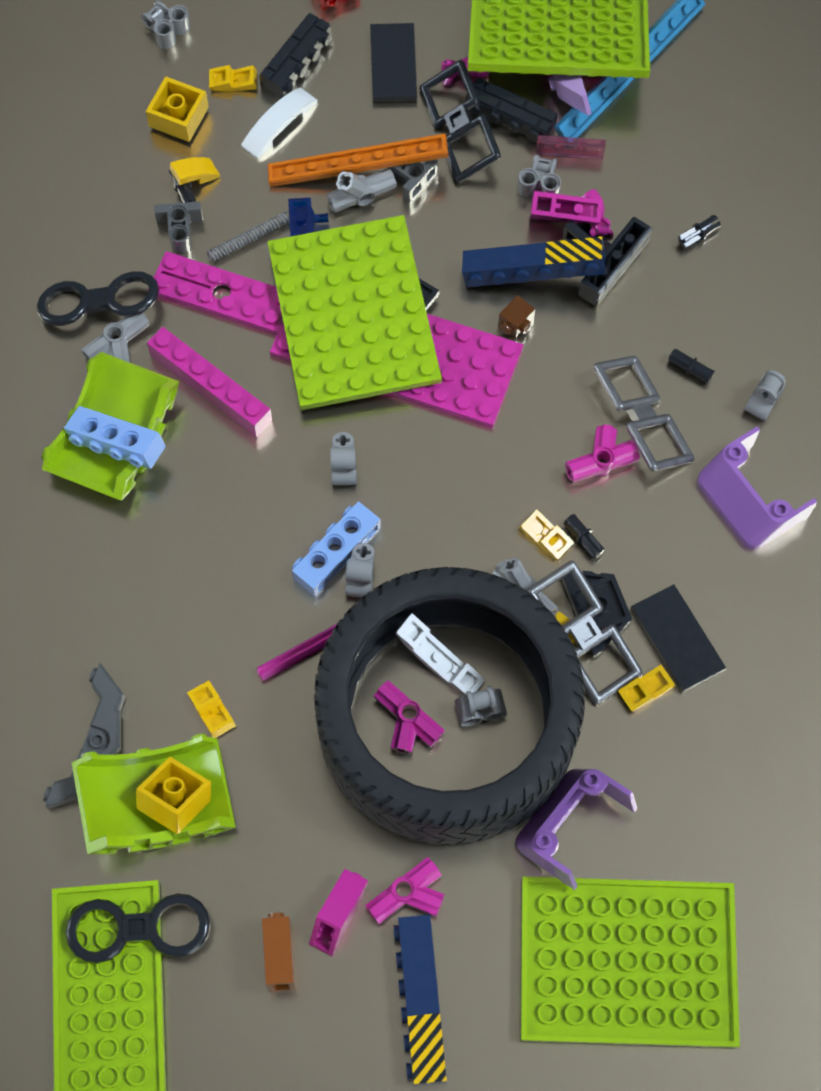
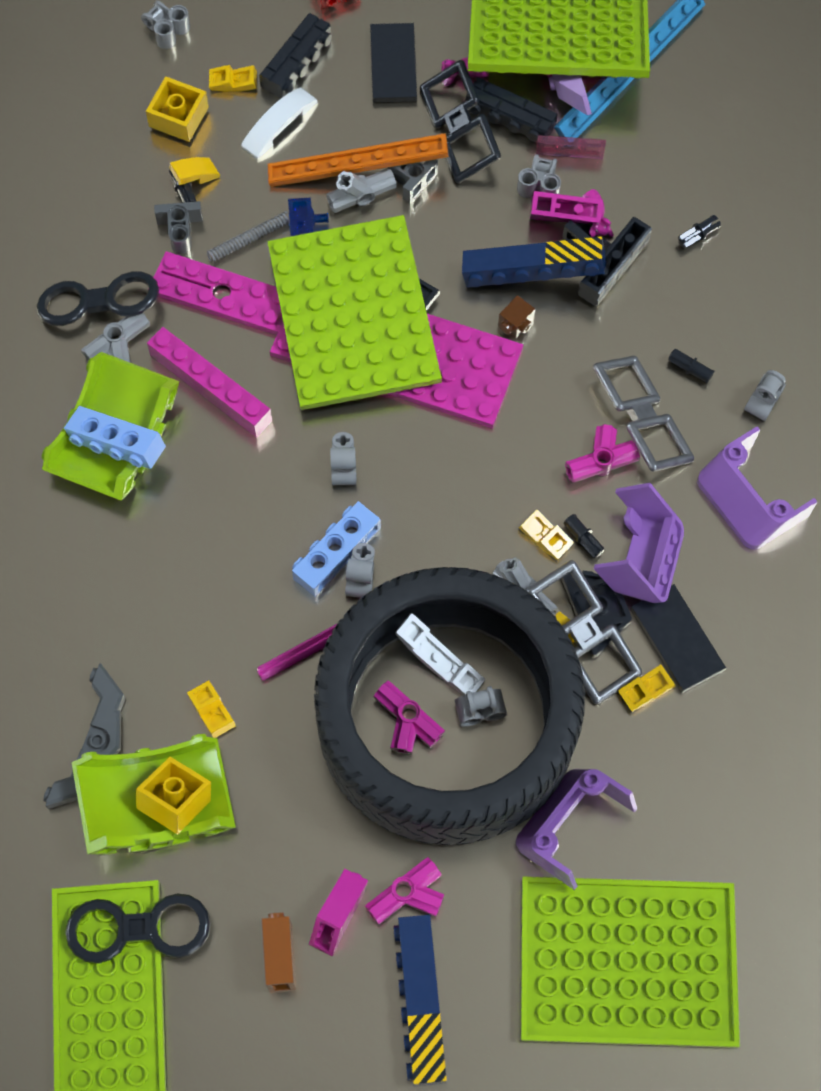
none -> medium lavender windscreen [594,483,684,603]

